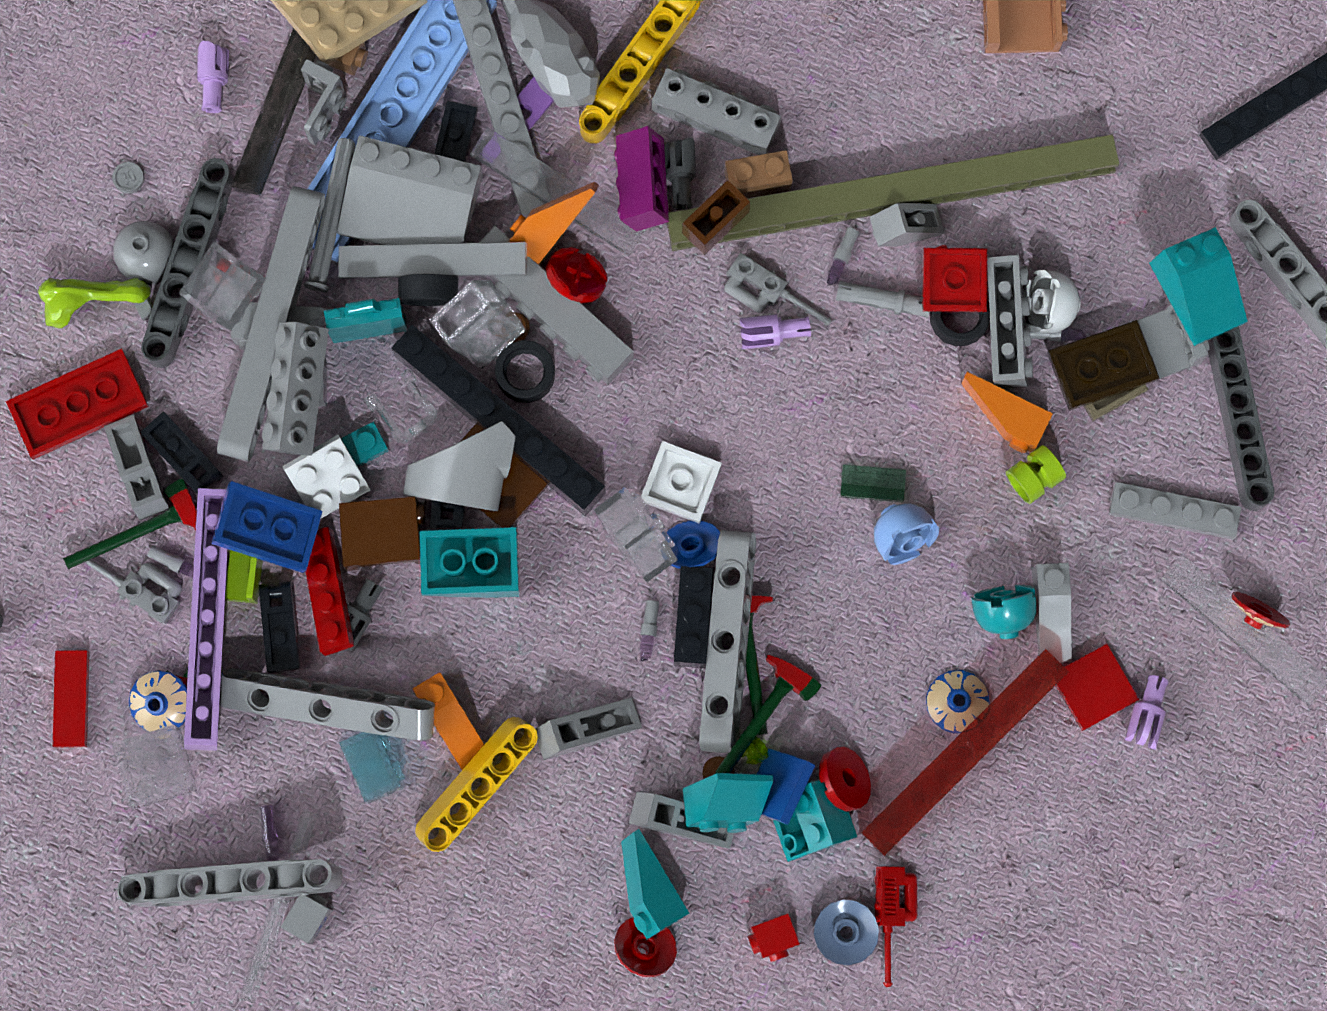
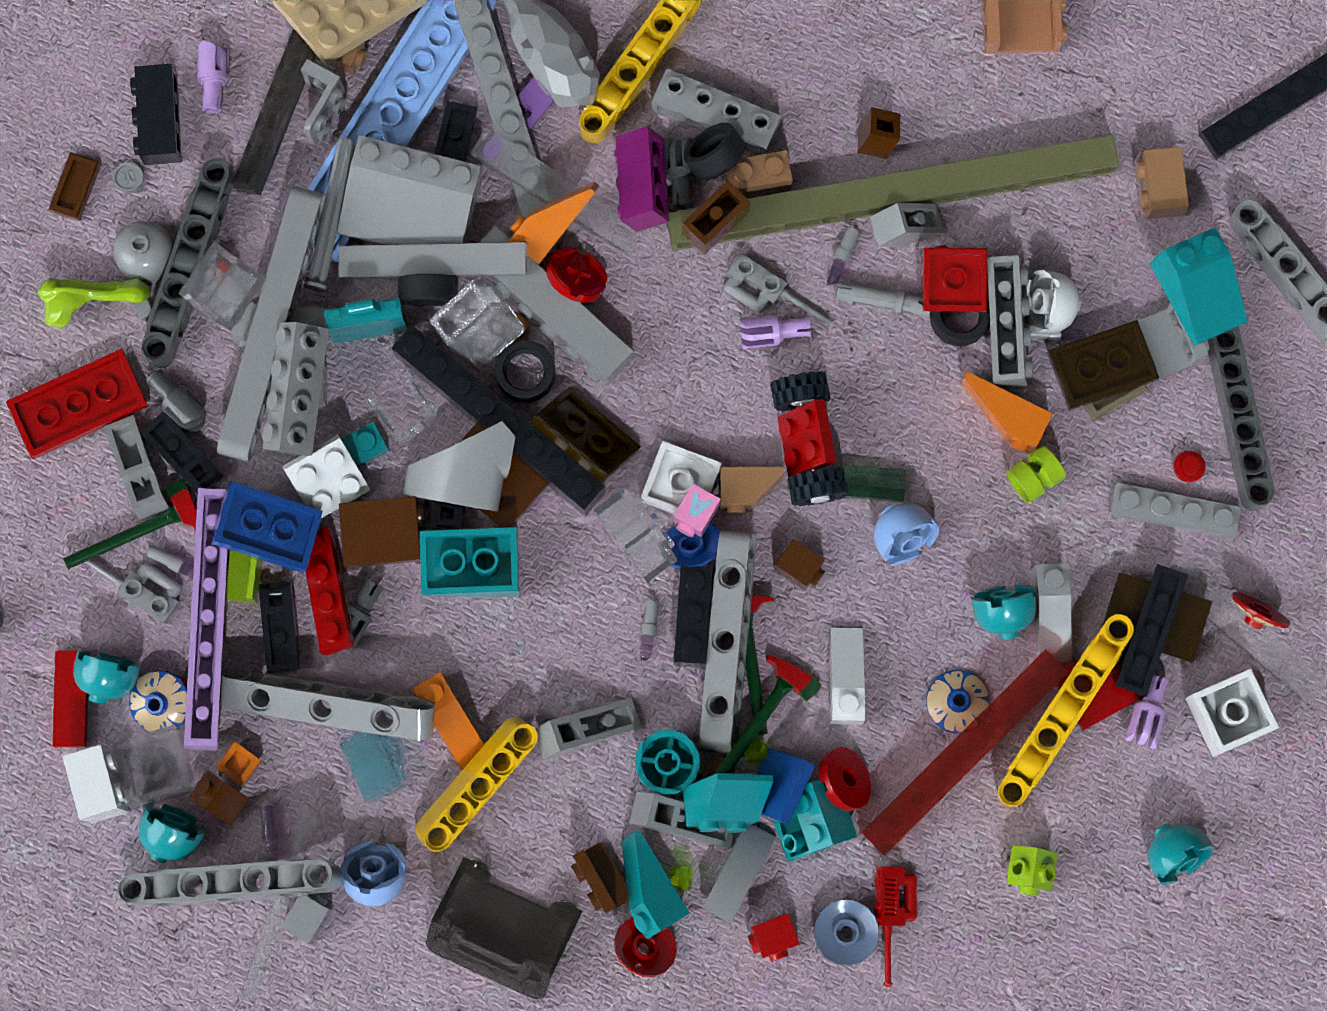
none -> reddish brown tile [49,152,101,221]
none -> white brick [62,745,132,824]
none -> teal cylinder [73,650,141,704]
none -> black brick [130,64,182,165]
none -> teal cylinder [138,802,206,863]
none -> dark grey arm [146,369,206,433]
none -> reddish brown brick [189,770,249,825]
none -> orange plate [215,741,262,787]
none -> light blue cylinder [340,841,406,906]
none -> clear smoke windscreen [426,857,583,999]
none -> dark brown tile [531,386,641,484]
none -> reddish brown bracket [571,842,629,914]
none -> teal cylinder [635,730,700,795]
none -> clear neon green hinge [668,864,693,891]
none -> bright pink brick [673,483,721,537]
none -> black tyre [684,122,746,181]
none -> light grey slope [702,824,776,923]
none -> medium nougat slope [720,467,784,515]
none -> plate [770,371,848,506]
none -> reddish brown brick [774,539,826,591]
none -> white slope [830,628,865,724]
none -> reddish brown brick [857,107,901,159]
none -> yellow beam [997,614,1134,807]
none -> lime brick [1006,845,1058,896]
none -> dark brown tile [1101,572,1213,663]
none -> black plate [1115,564,1189,697]
none -> medium nougat brick [1135,147,1189,219]
none -> teal cylinder [1147,823,1215,885]
none -> red plate [1173,451,1206,483]
none -> white brick [1185,669,1279,757]

